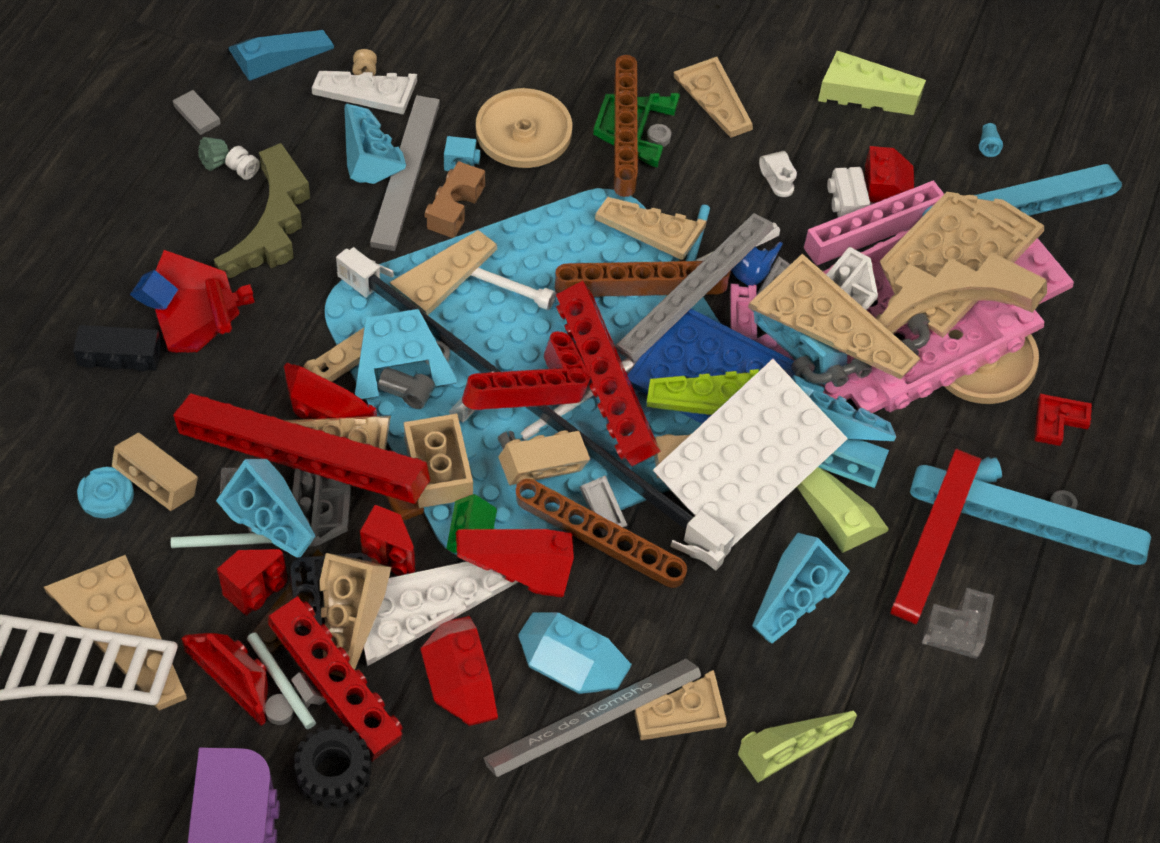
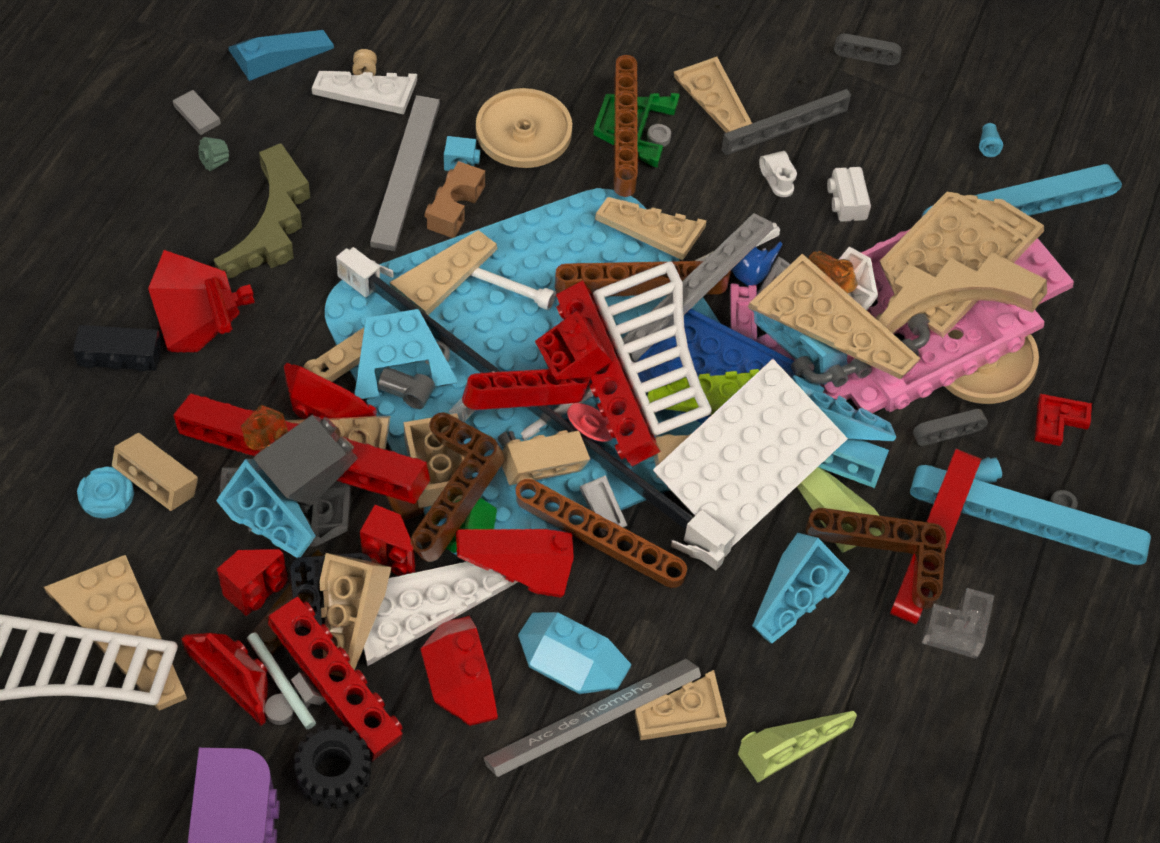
blue brick [130,270,178,310] -> none
light aqua bar [171,533,272,548] -> none
white wheel [225,146,260,180] -> none
medium azure wedge [345,104,406,184] -> none
medium azure bar [685,205,710,261] -> none
bright pink brick [804,180,944,266] -> none
yellowish green wedge [818,51,926,115] -> none
red slope [865,146,914,203] -> none
none -> clear orange brick [241,405,288,451]
none -> dark grey slope [253,415,358,506]
none -> reddish brown beam [411,412,504,562]
none -> red slope [535,310,612,380]
none -> coral dish [567,403,613,442]
none -> white bar [593,262,712,436]
none -> dark grey tile [721,89,851,155]
none -> reddish brown beam [806,508,946,609]
none -> clear orange piece [809,251,858,294]
none -> dark grey beam [834,34,902,65]
none -> dark grey beam [913,409,988,446]

